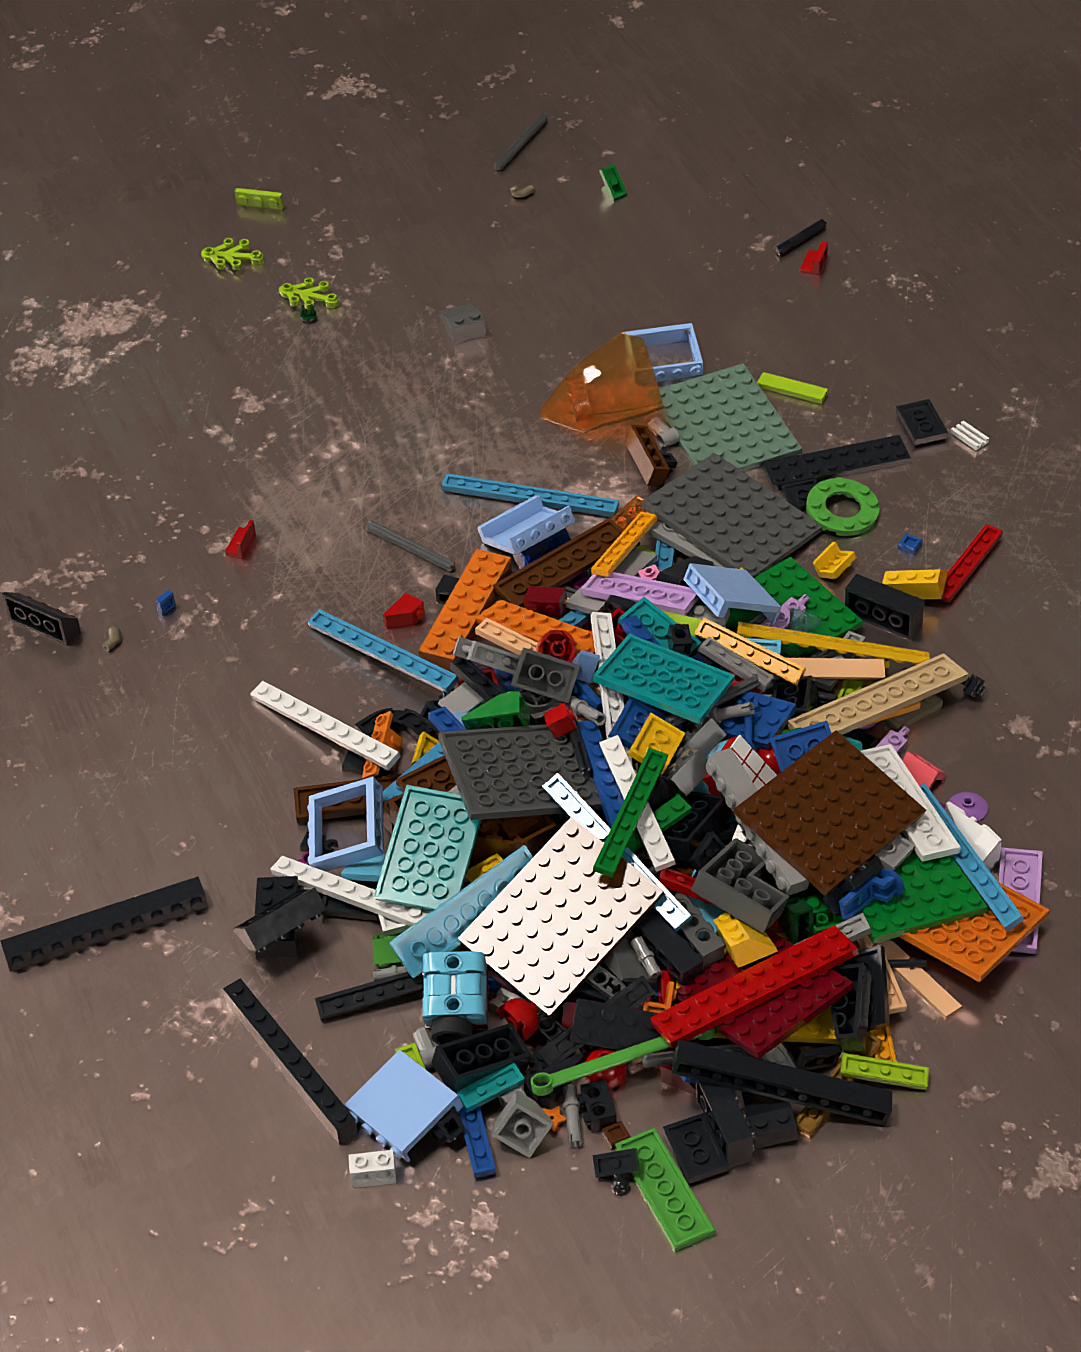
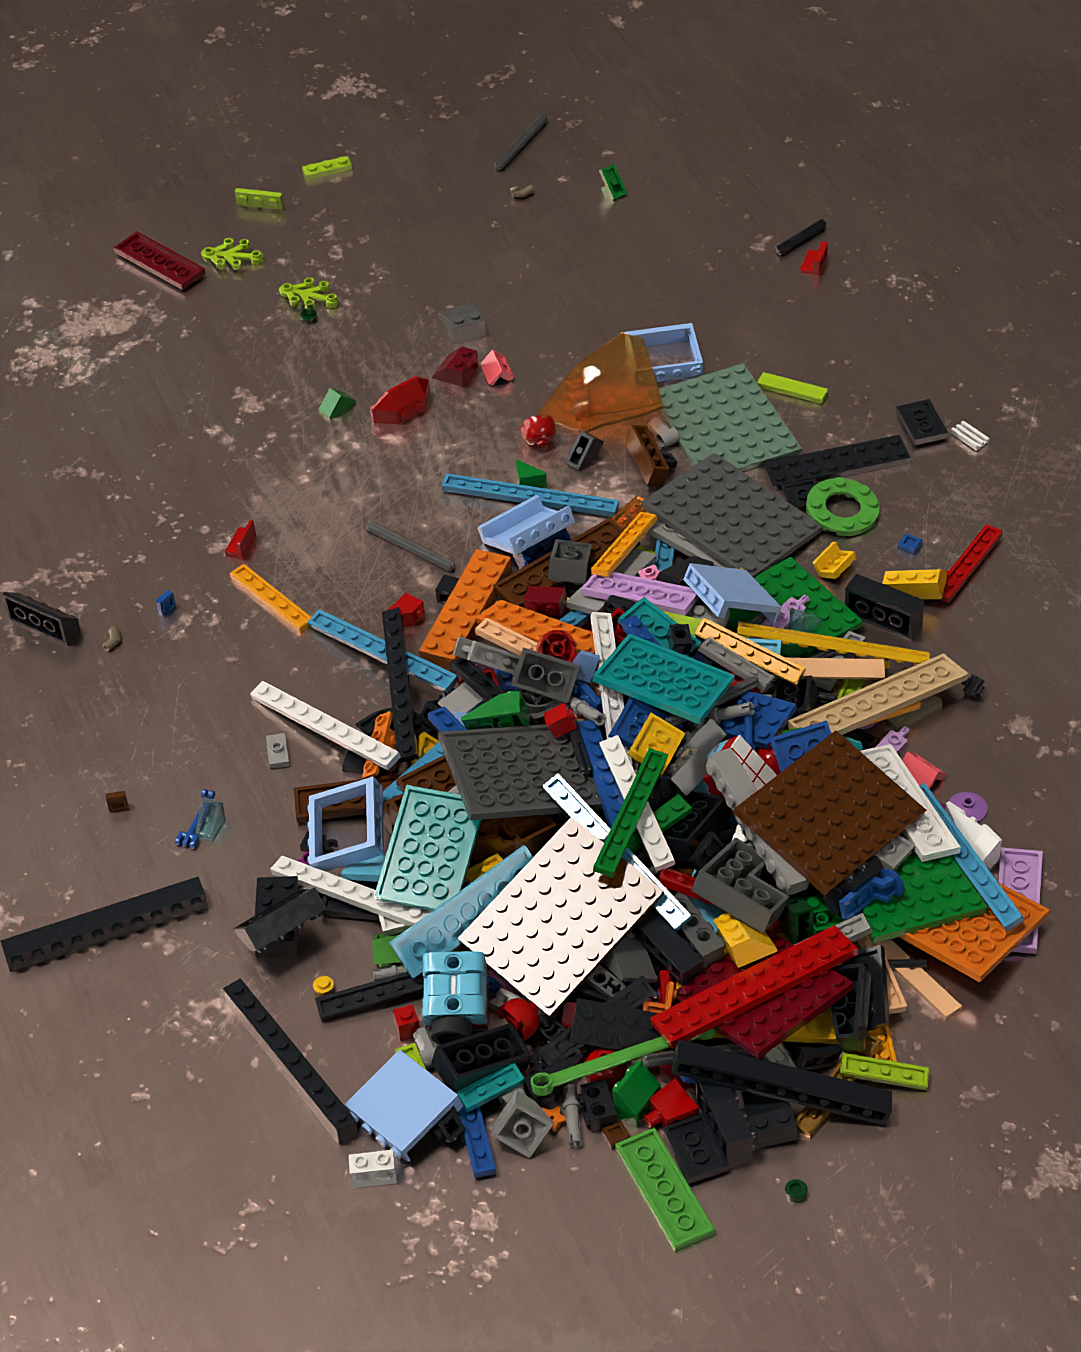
black plate [592,1148,641,1195] -> none
light grey pin [630,936,662,979] -> none
none -> reddish brown tile [106,791,129,812]
none -> dark red plate [114,231,206,290]
none -> blue hinge [175,789,216,849]
none -> clear light blue slope [195,797,226,841]
none -> light orange tile [230,564,311,633]
none -> light grey plate [266,733,290,769]
none -> lime plate [302,156,352,180]
none -> yellow plate [313,976,334,996]
none -> green slope [318,388,356,419]
none -> red wedge [370,376,430,424]
none -> black plate [382,607,419,763]
none -> red brick [393,1004,420,1041]
none -> dark red slope [432,347,478,387]
none -> coral panel [480,350,514,386]
none -> green slope [515,459,547,488]
none -> red cylinder [520,415,556,448]
none -> dark grey slope [548,539,592,585]
none -> black slope [565,431,604,470]
none -> green slope [612,1060,661,1128]
none -> red torso [643,1079,699,1128]
none -> dark green tile [785,1179,808,1203]

